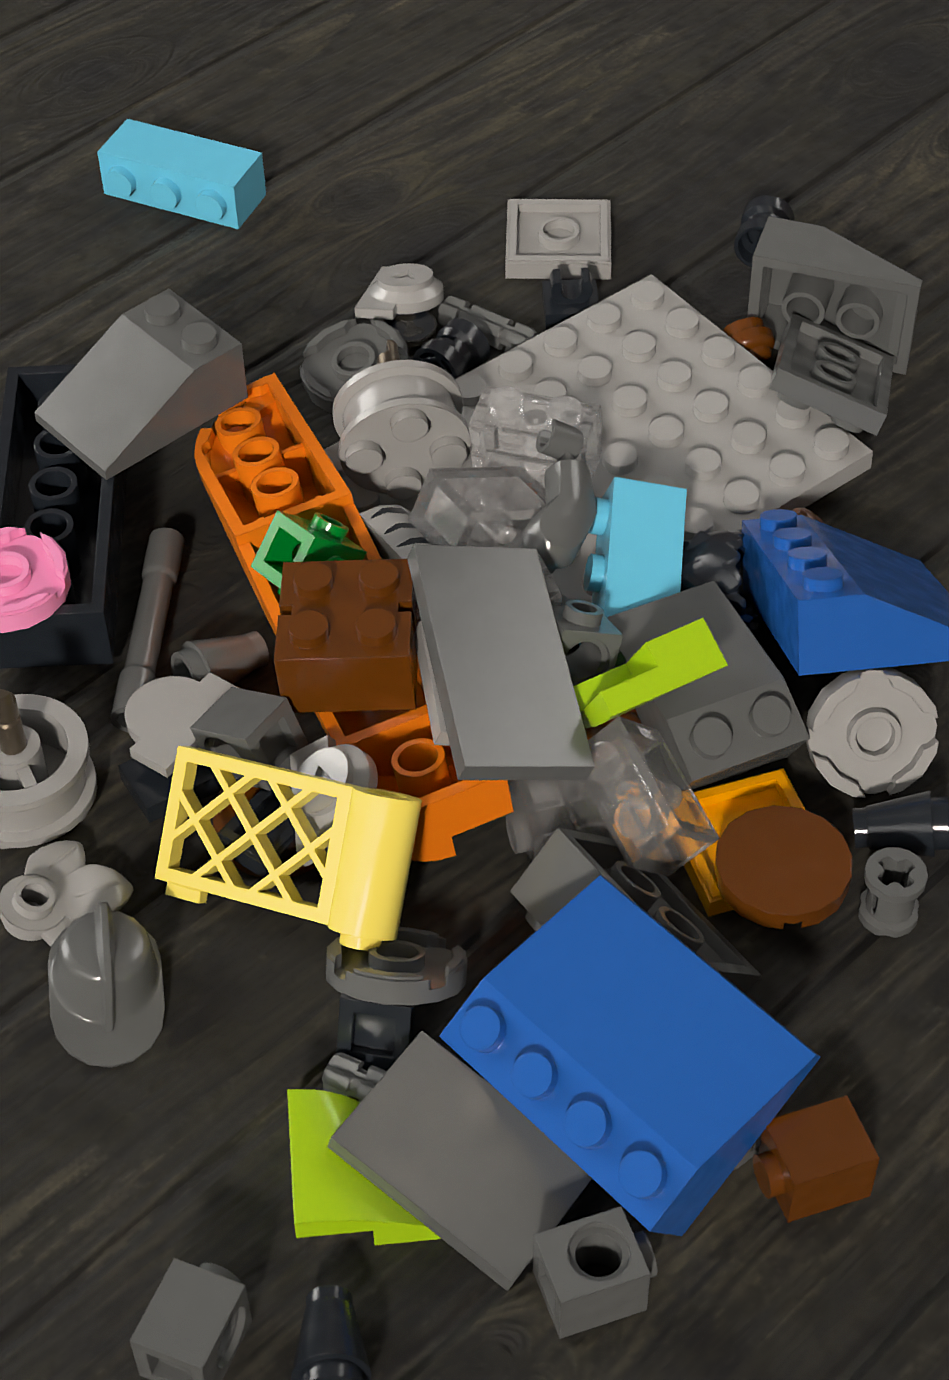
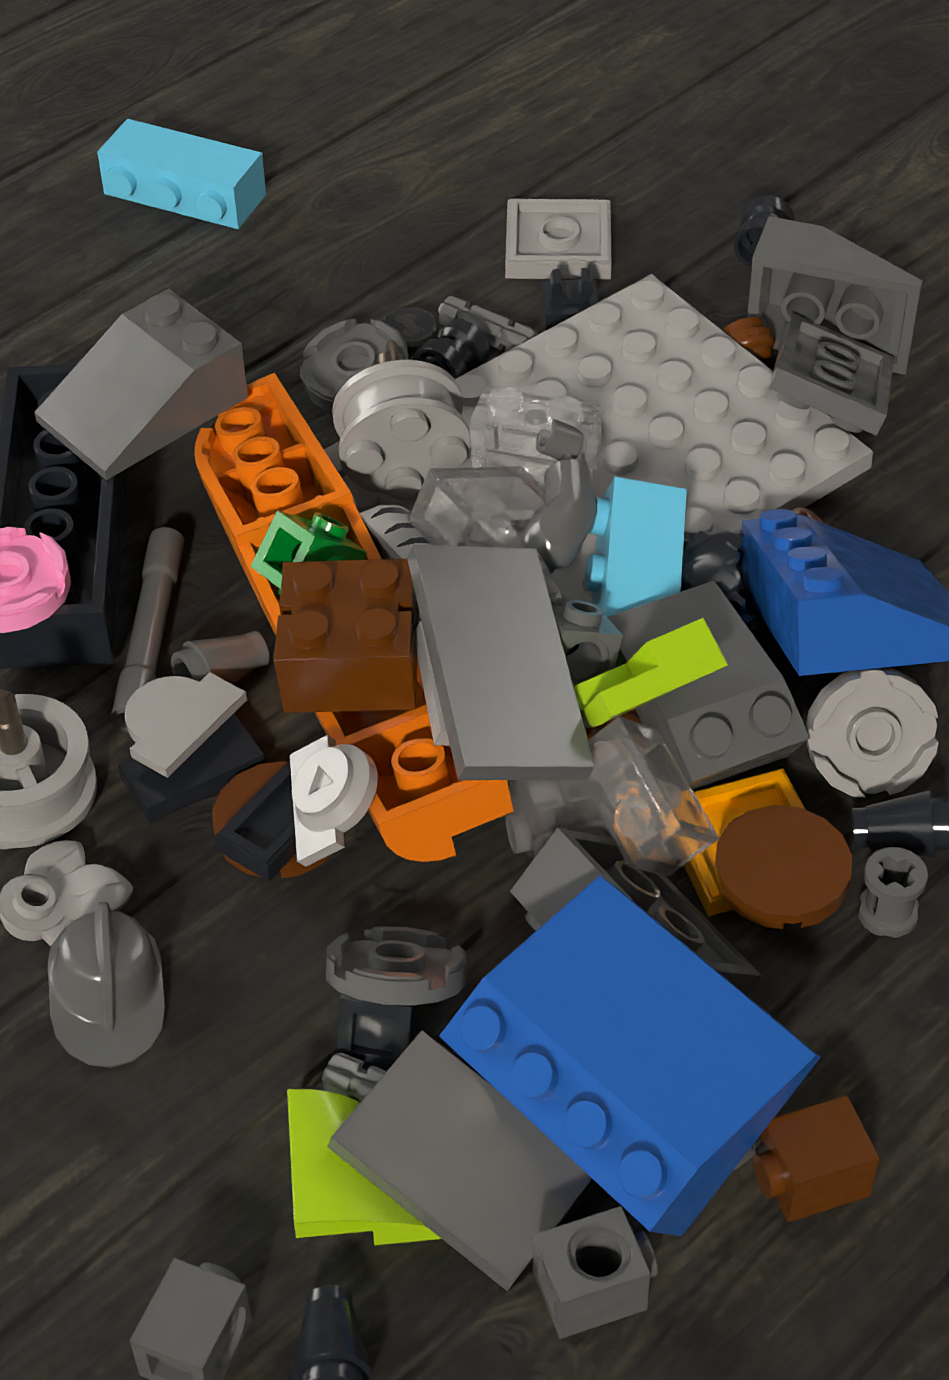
light yellow piece [155,746,422,951] -> none
dark grey brick [190,687,309,791] -> none
light grey piece [354,263,444,320] -> none

